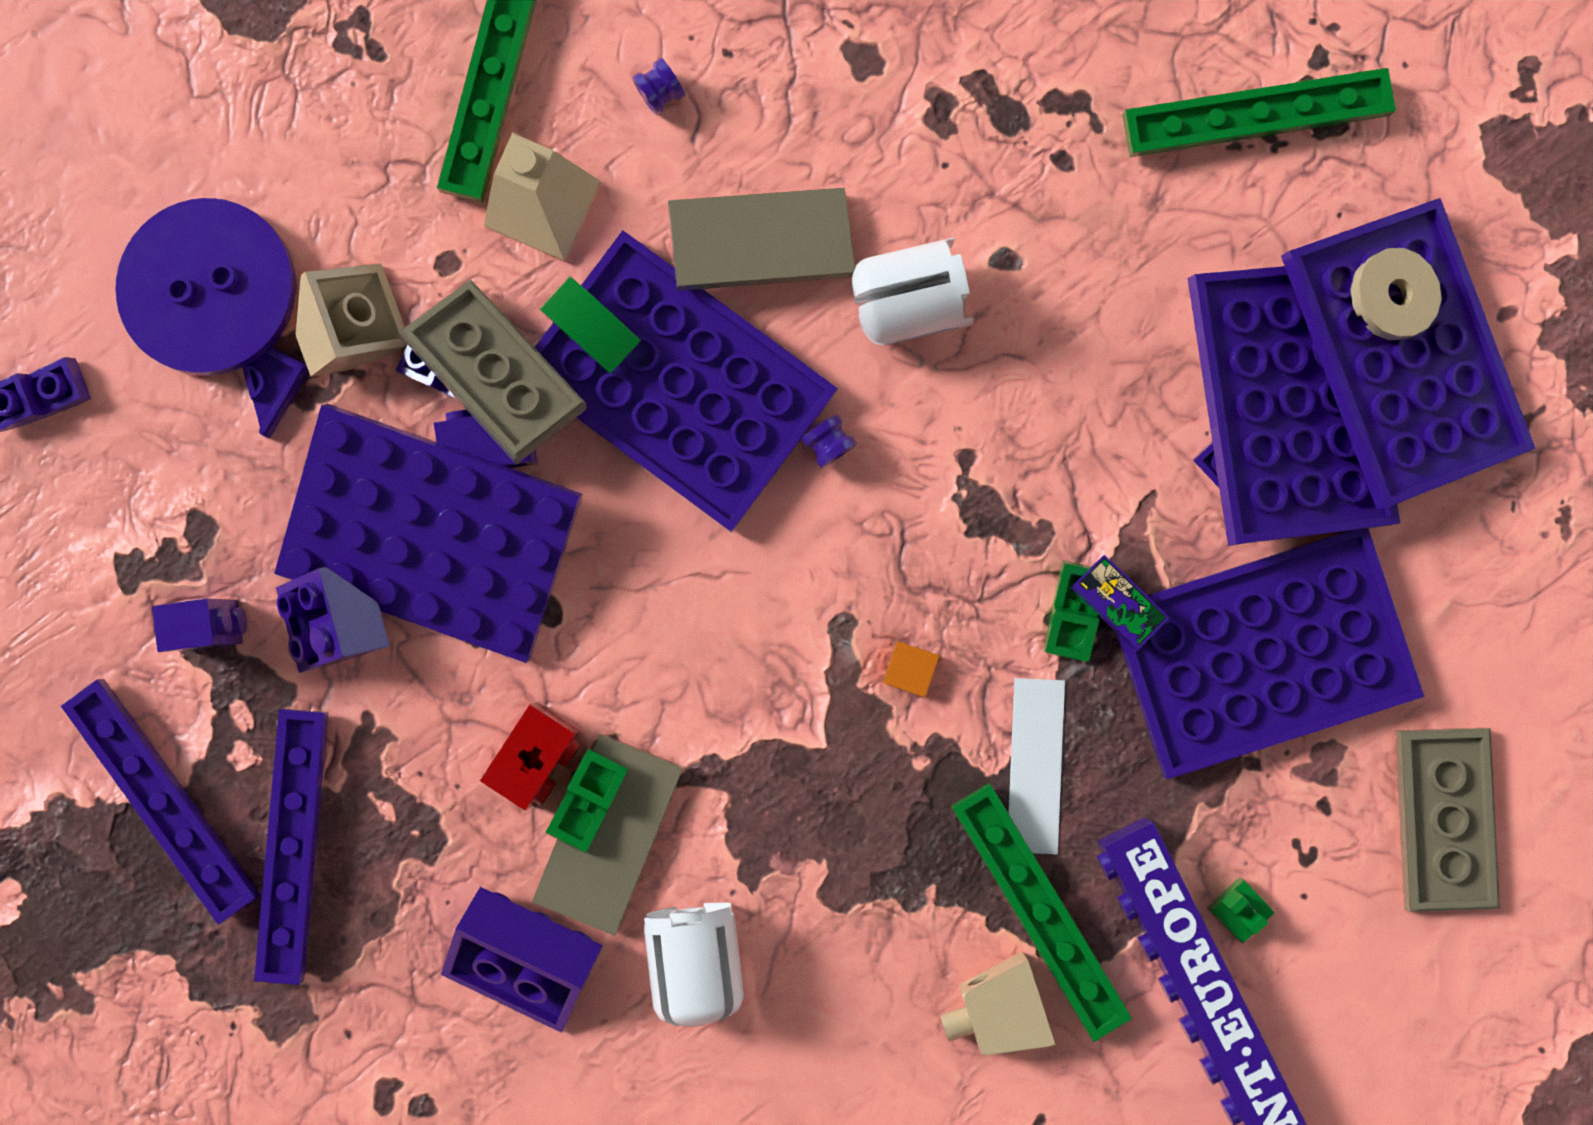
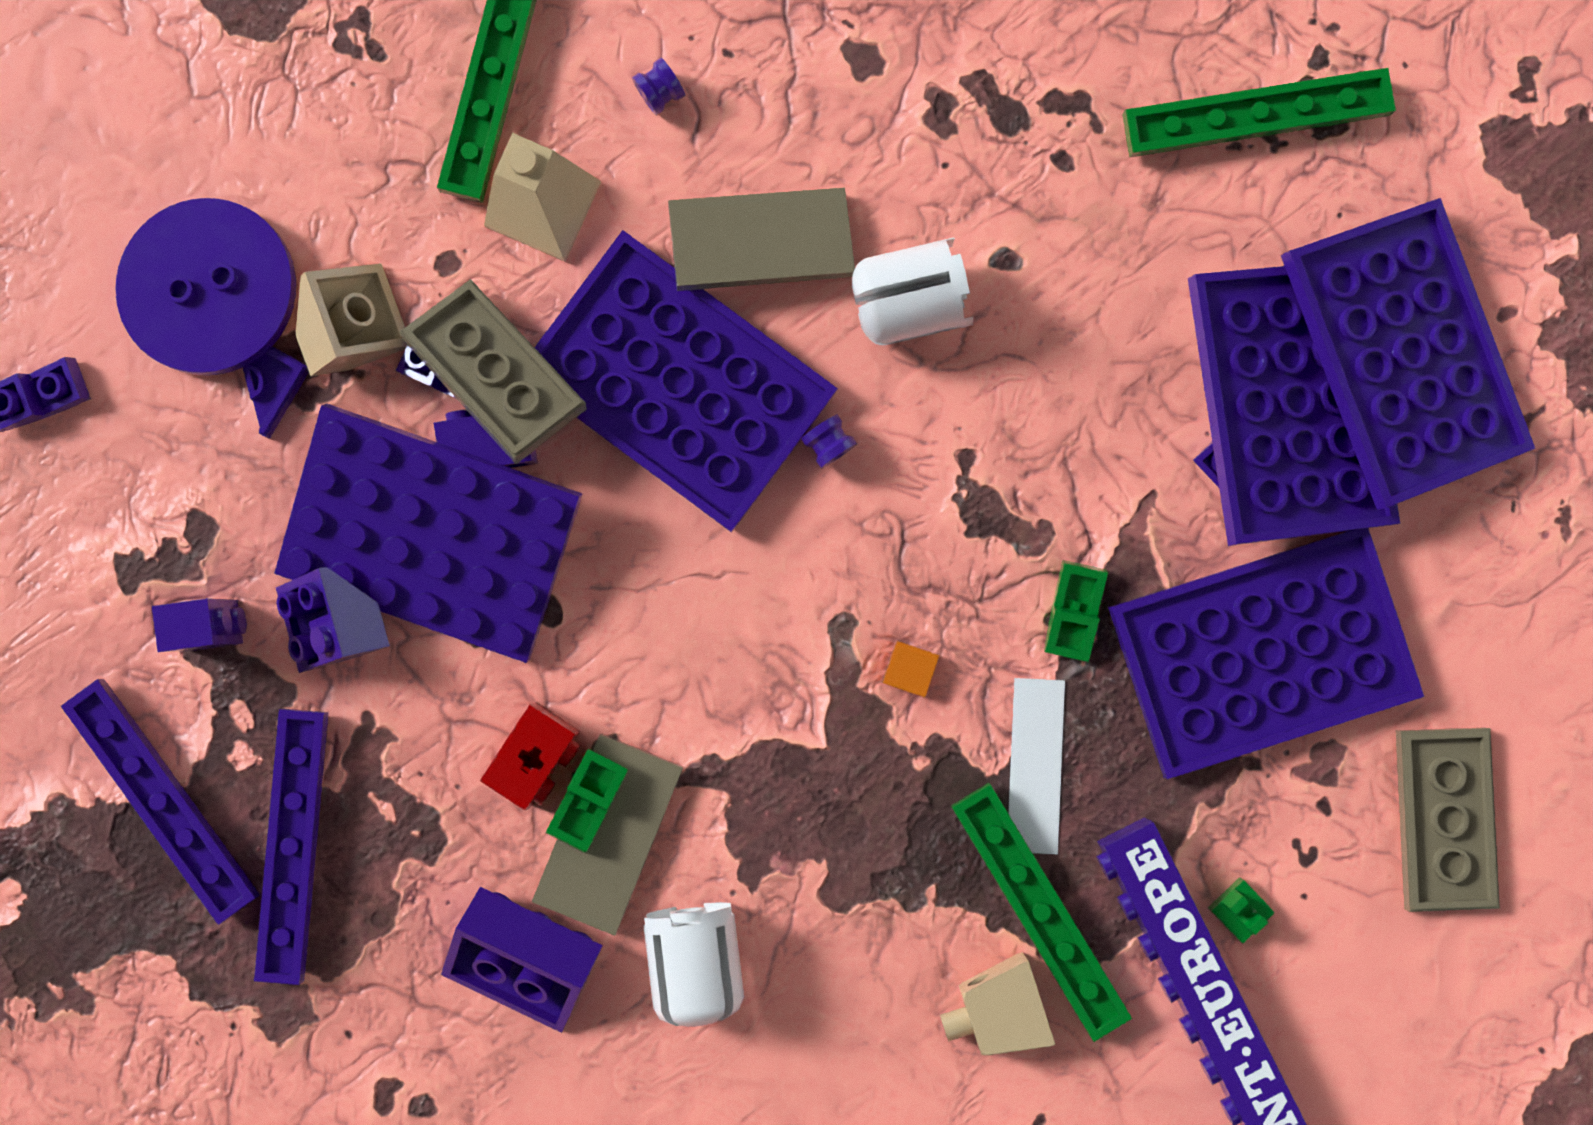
green slope [539,276,641,374] -> none
tile [1071,554,1170,651] -> none
tan tile [1351,248,1441,340] -> none

